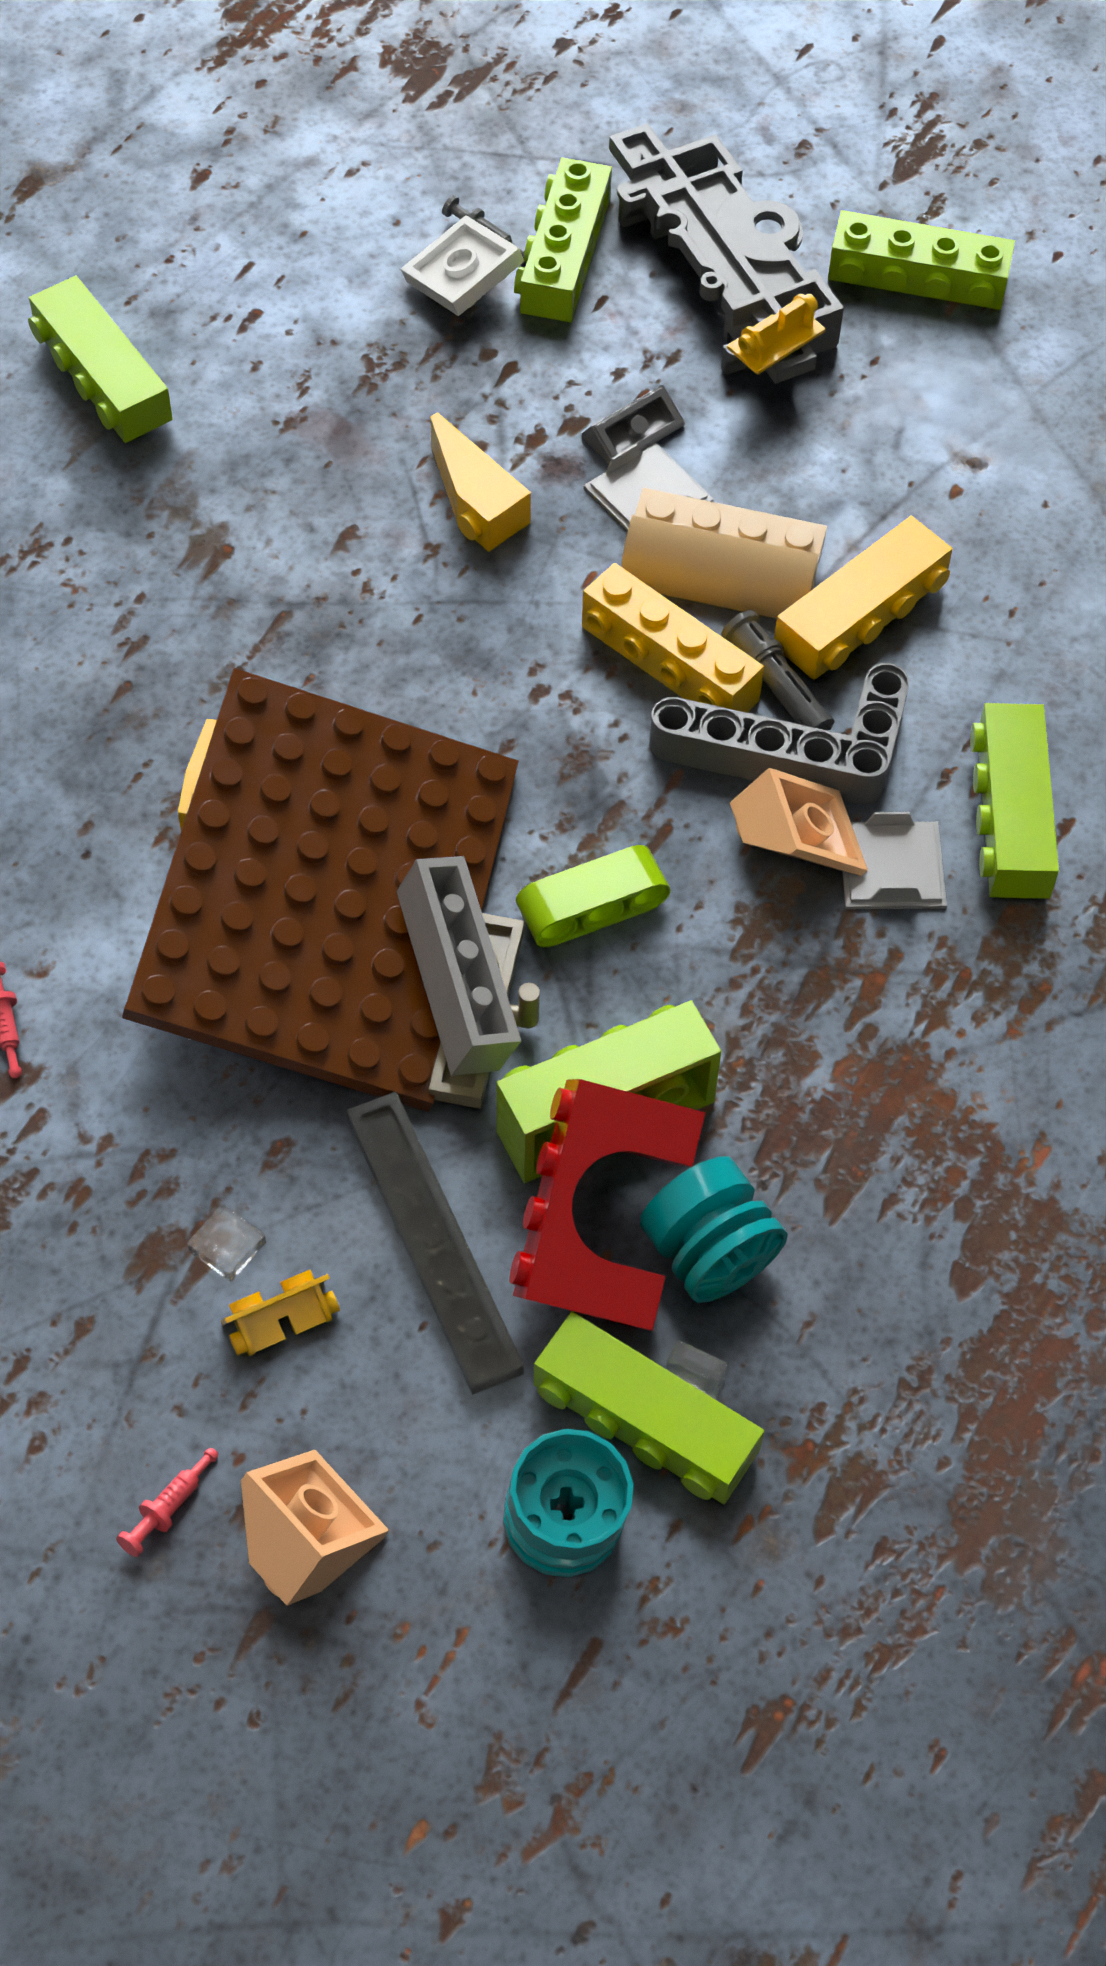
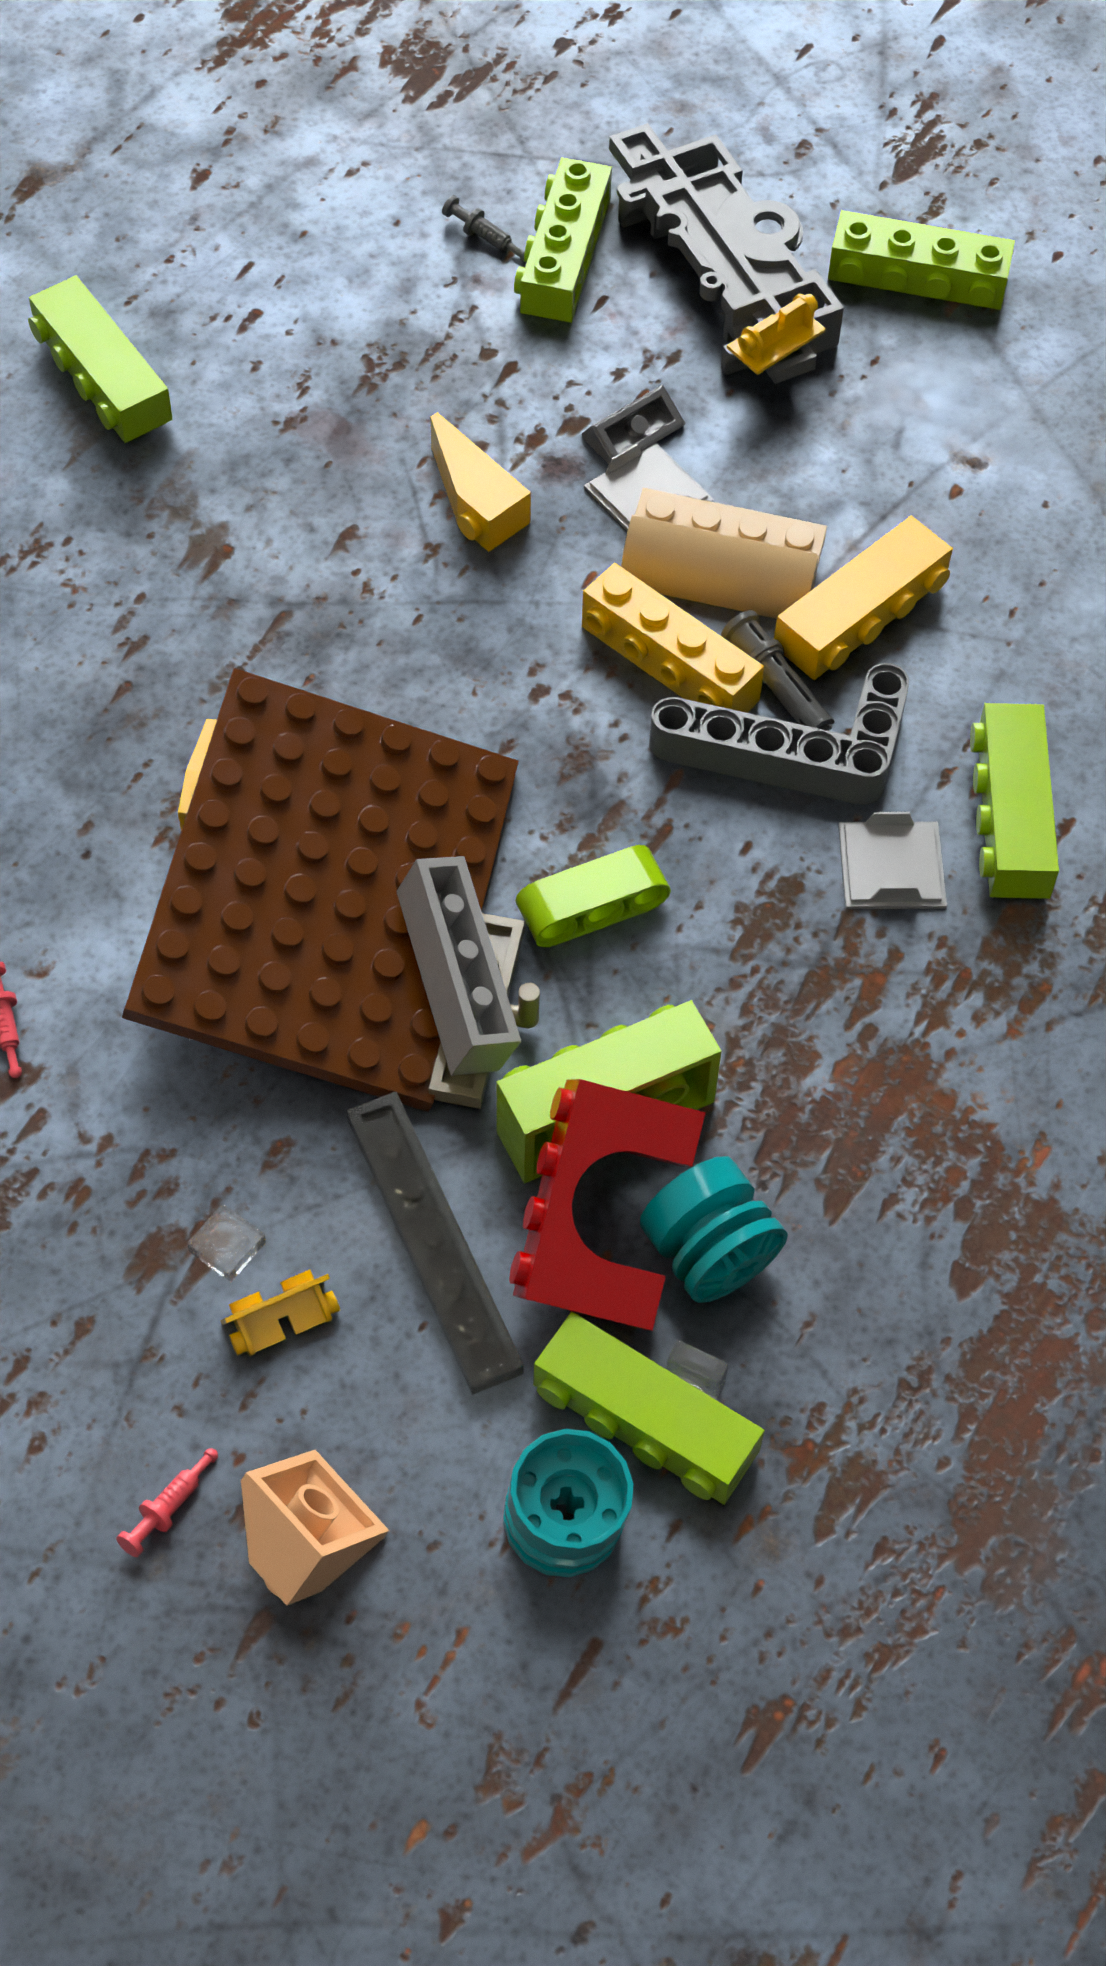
white plate [401,215,524,316] -> none
light nougat slope [730,768,868,876] -> none

